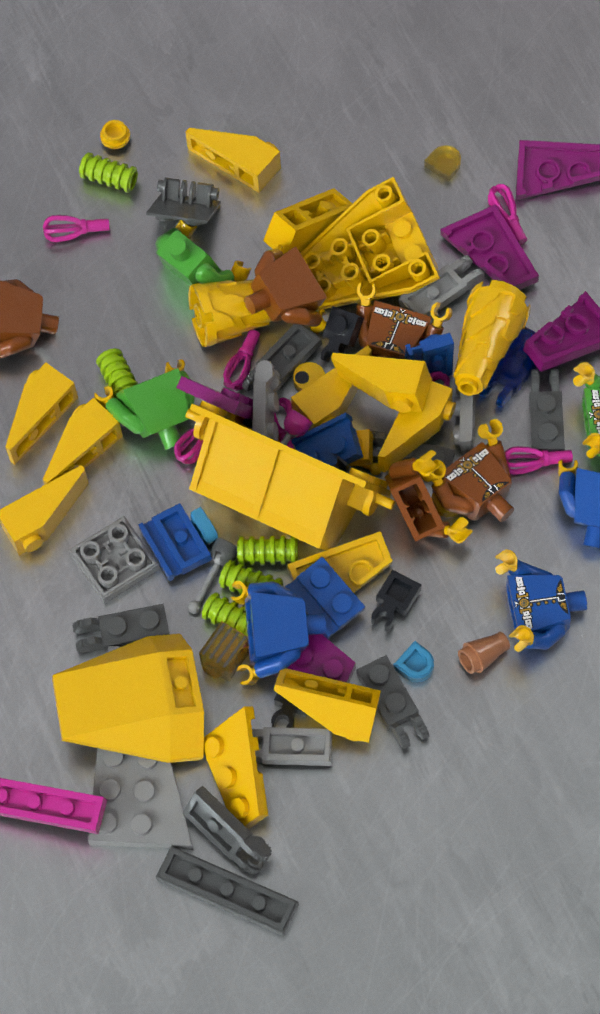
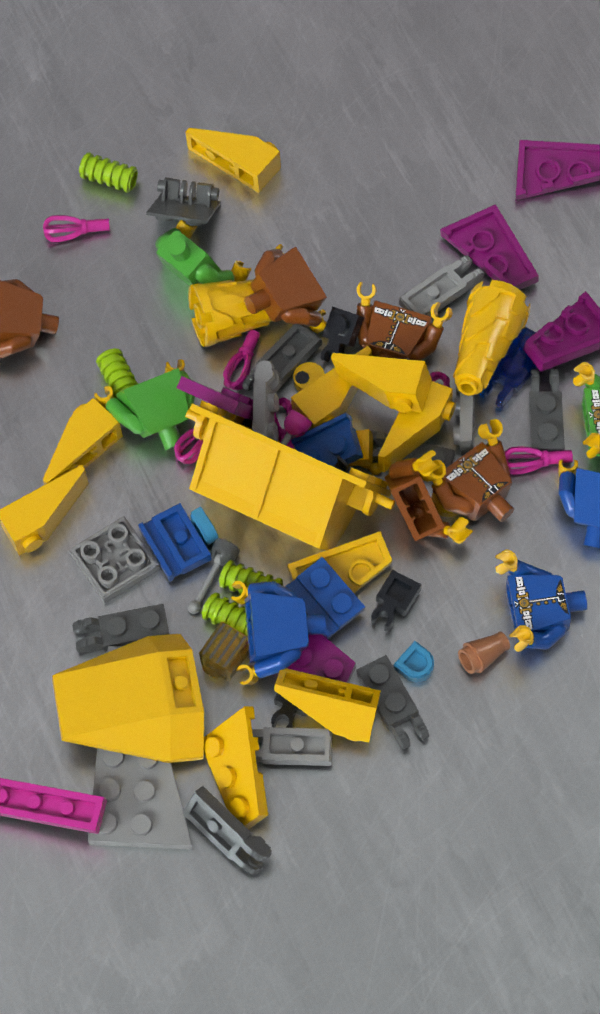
yellow slope [5,362,78,465] -> none
yellow plate [100,120,130,149] -> none
dark grey tile [156,846,299,936] -> none
lime piece [237,535,298,565] -> none
yellow slope [263,188,353,254] -> none
yellow wedge [300,177,440,310] -> none
blue plate [405,333,454,376] -> none
clear yellow tile [424,145,461,182] -> none
dark pink piece [488,184,528,245] -> none

